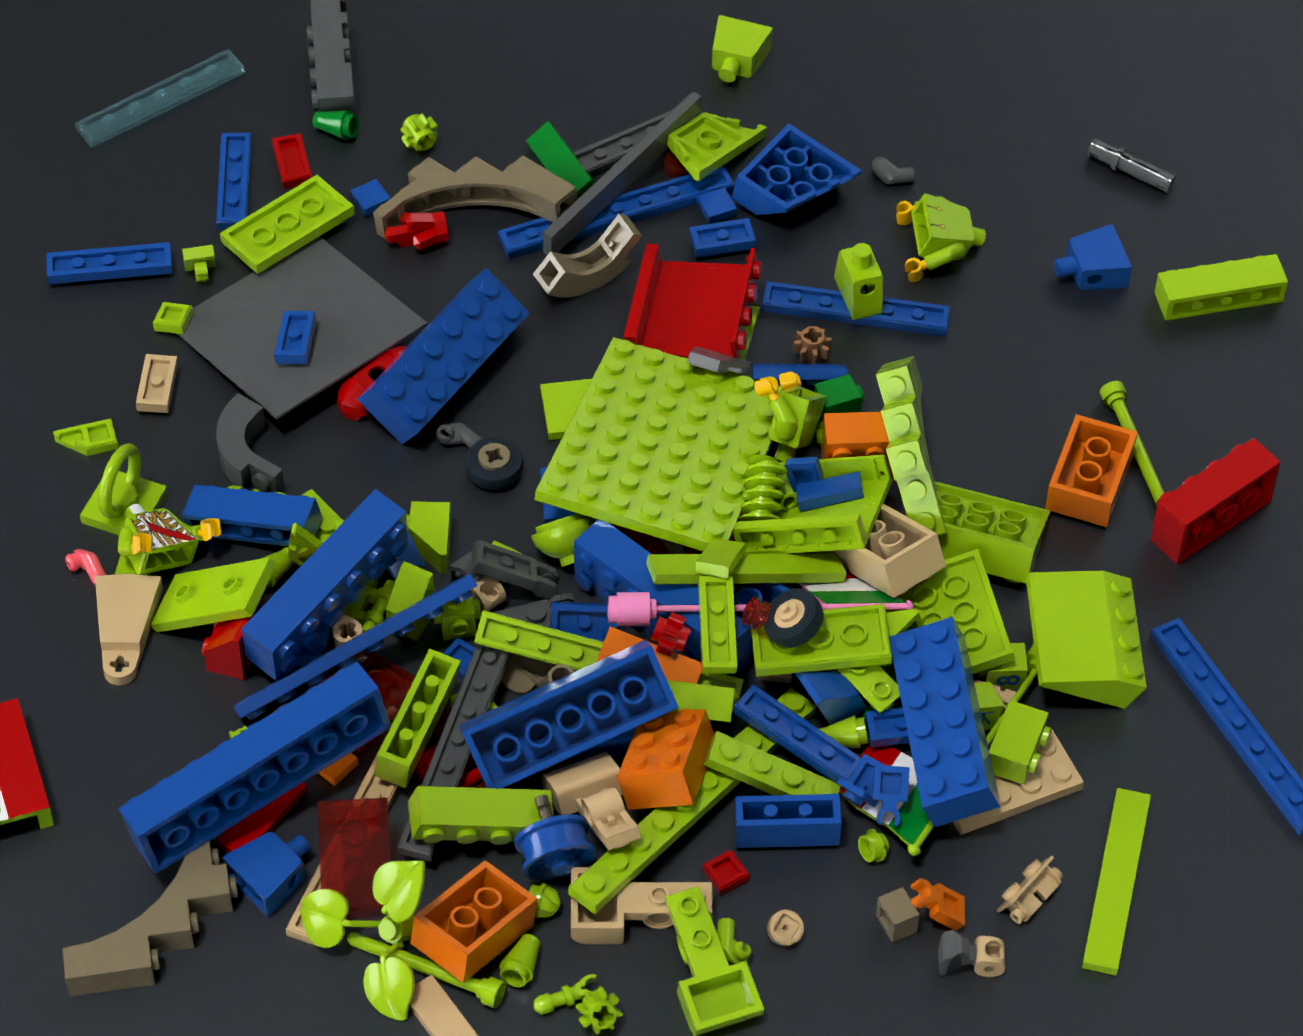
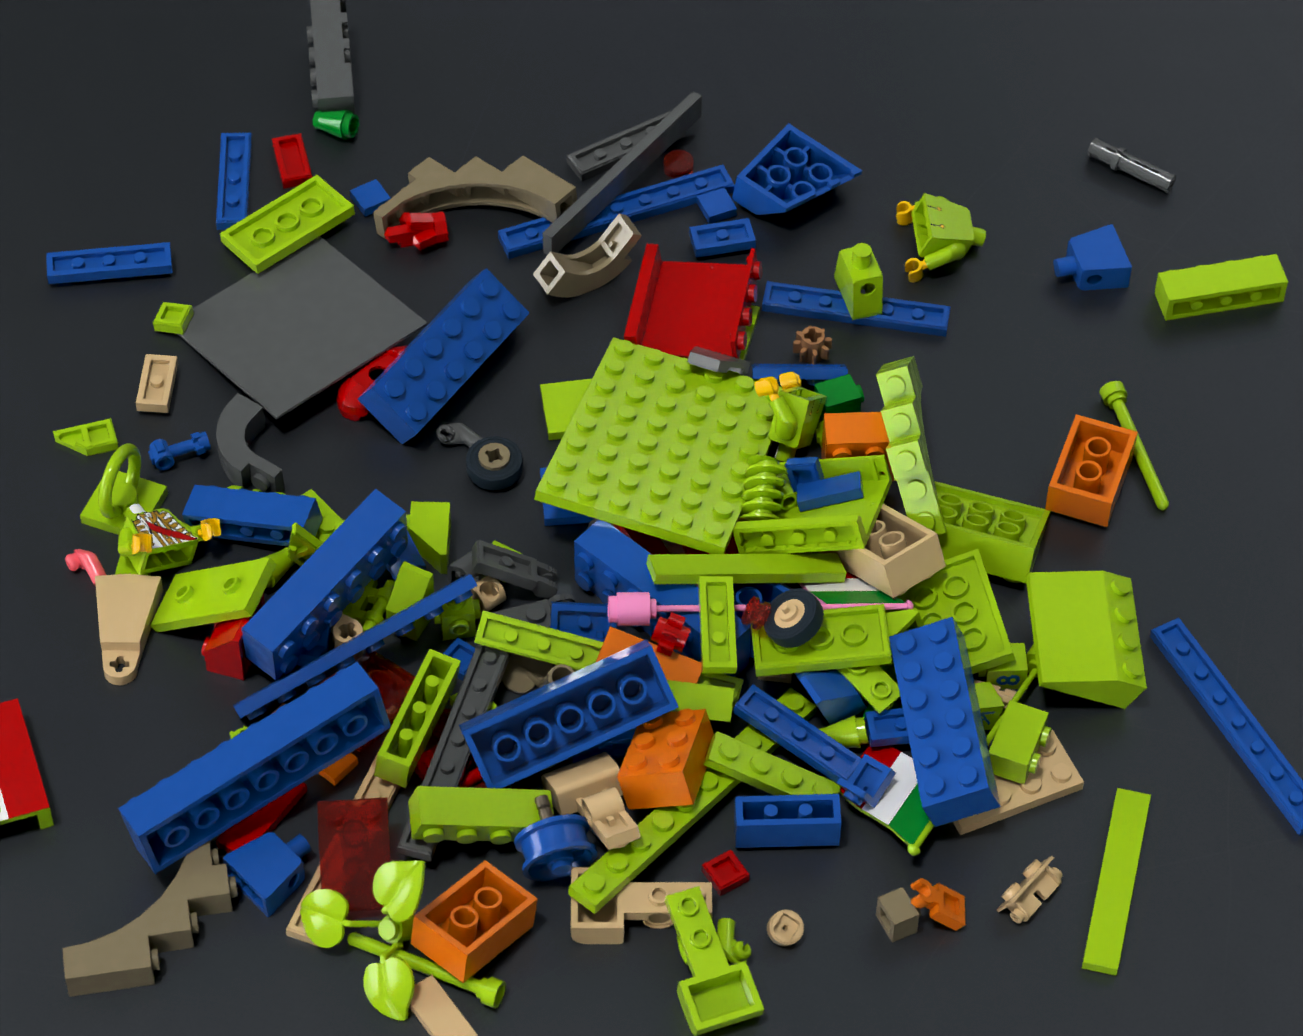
clear light blue tile [75,49,245,148] -> none
lime tile [182,244,216,282] -> none
blue plate [274,311,317,364] -> none
lime gear [400,113,439,151] -> none
lime cone [500,934,541,987] -> none
green tile [526,121,596,200] -> none
lime plate [529,883,561,918] -> none
lime piece [531,513,595,567] -> none
lime piece [534,974,598,1014] -> none
lime gear [575,986,623,1034] -> none
lime wing [666,112,767,181] -> none
lime tile [695,538,745,578] -> none
lime torso [712,15,773,82] -> none
lime plate [858,829,889,862] -> none
dark grey arm [872,156,915,184] -> none
blue plate [872,765,910,826] -> none
leg [938,930,1005,977] -> none
red brick [1150,438,1281,565] -> none
none -> blue bar [148,431,211,470]

